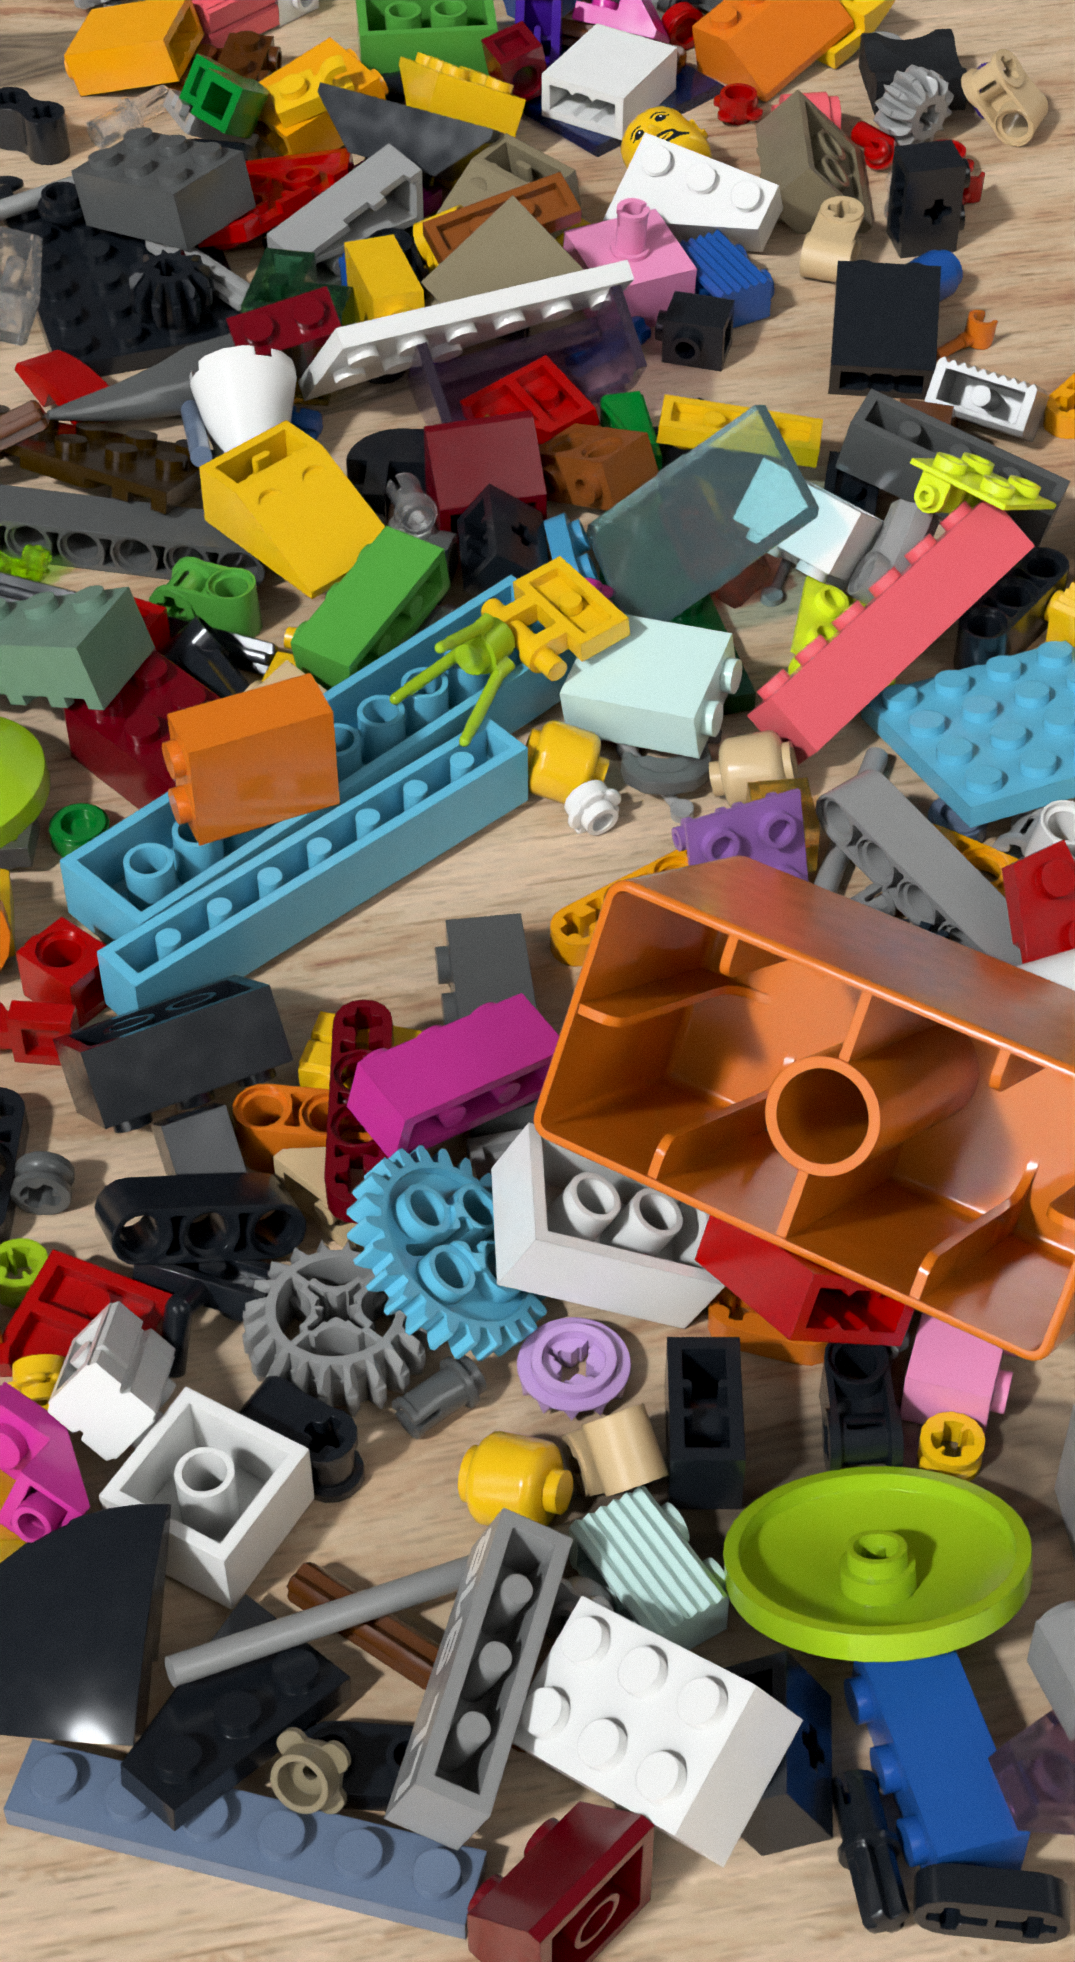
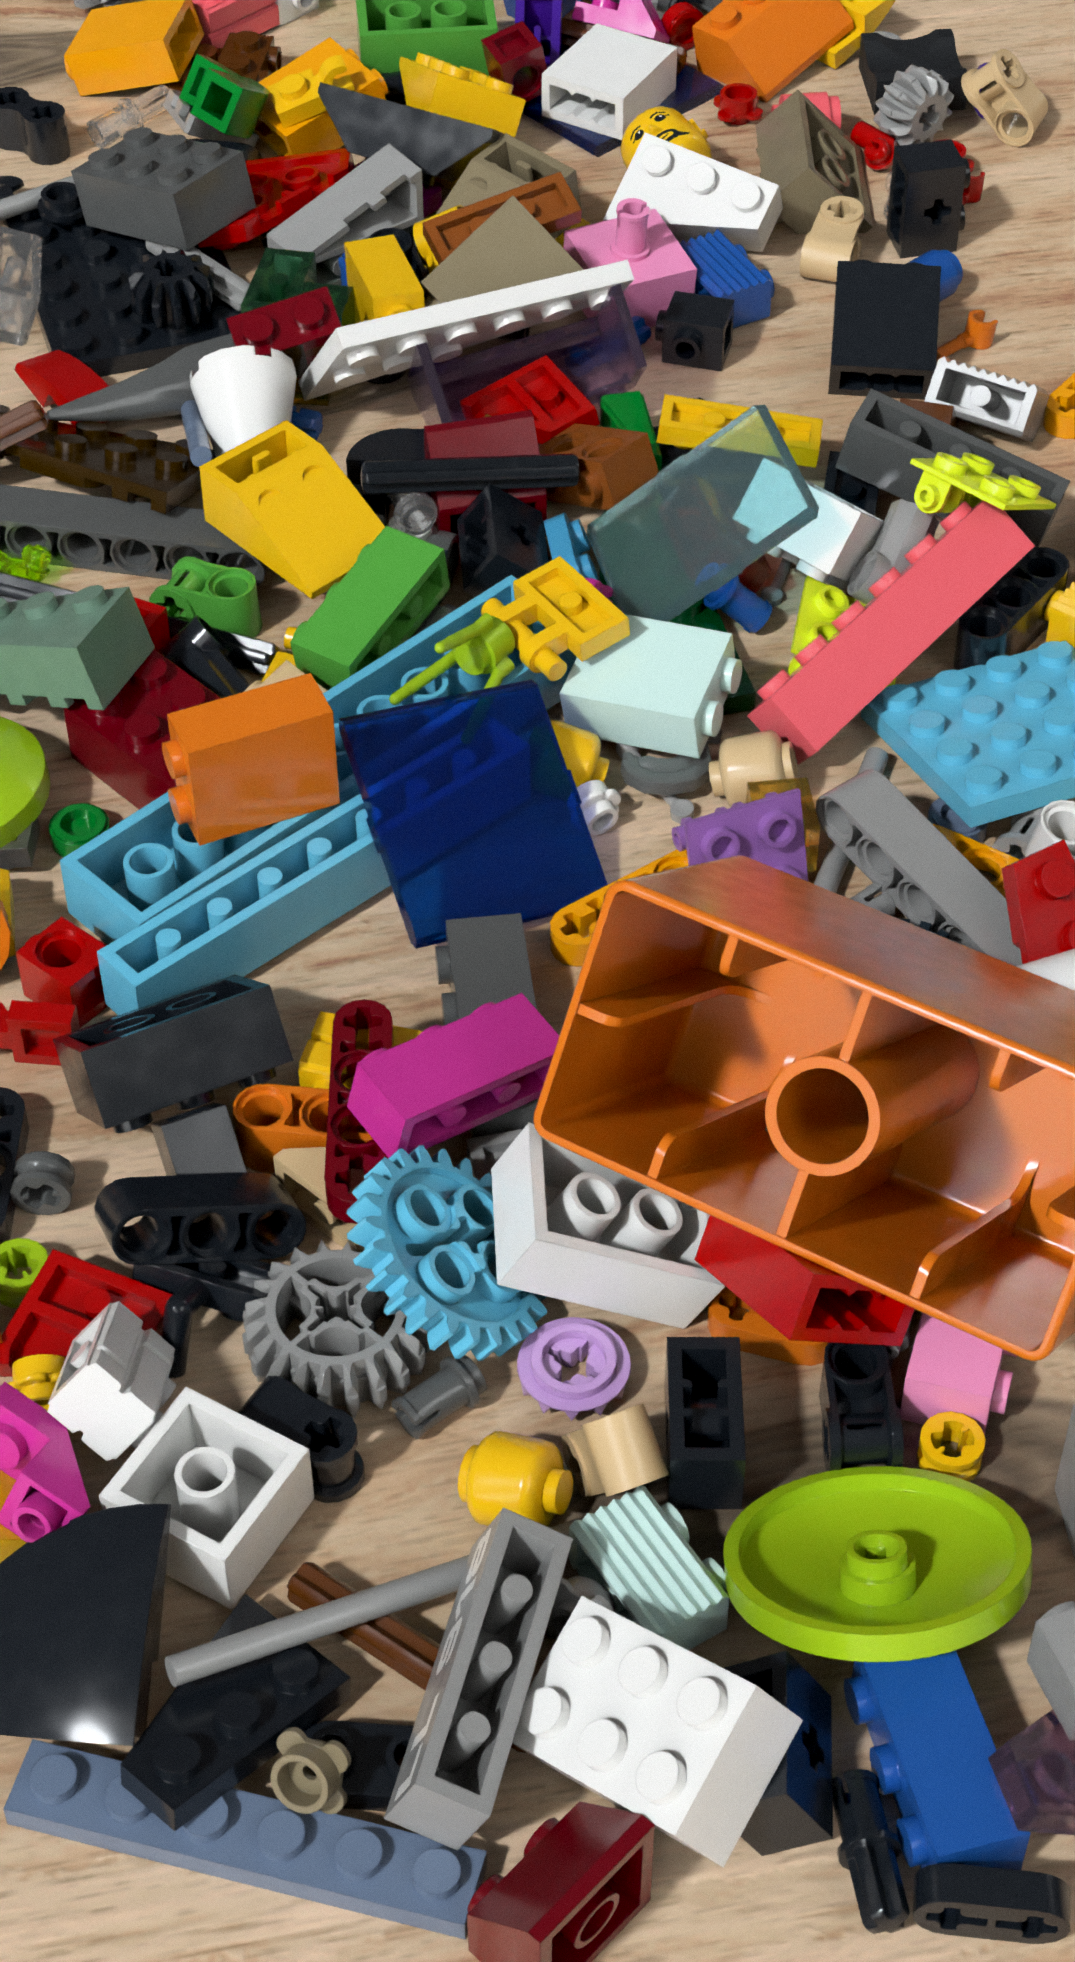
none -> clear blue piece [339,679,608,949]
none -> black axle [361,453,580,494]
none -> blue pin [699,567,772,633]

